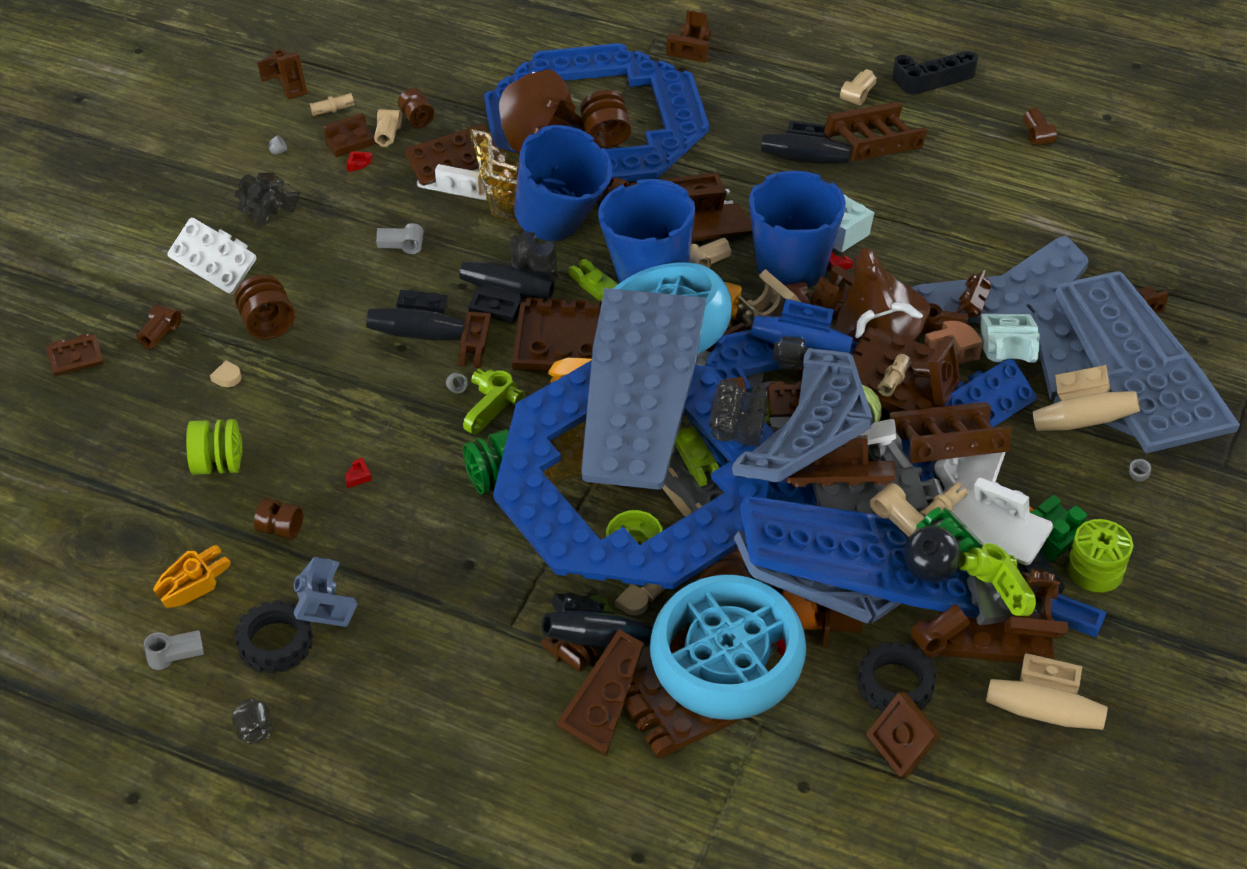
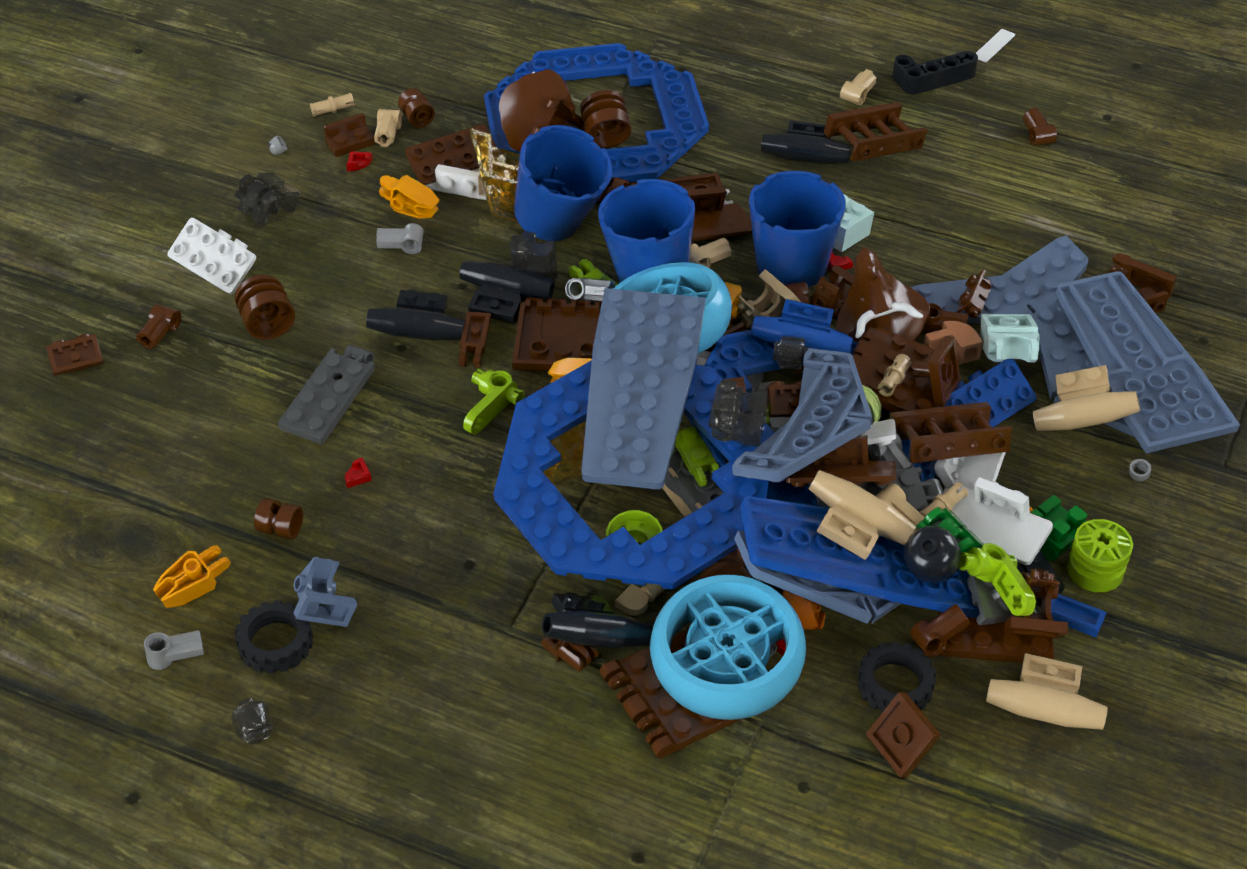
lime wheel [186,419,242,475] -> none
tan tile [210,361,241,387] -> none
reddish brown tile [257,49,308,99] -> none
light grey hinge [446,373,468,394] -> none
green wheel [462,429,509,495] -> none
reddish brown wing [556,629,644,757] -> none
reddish brown tile [667,10,711,63] -> none
reddish brown bracket [823,607,863,648] -> none
none -> dark grey hinge [277,344,375,445]
none -> light orange hinge [379,175,439,219]
none -> light grey piece [565,278,616,301]
none -> tan plate [808,470,916,560]
none -> white sticker [976,29,1016,62]
none -> reddish brown hinge [1110,253,1177,299]

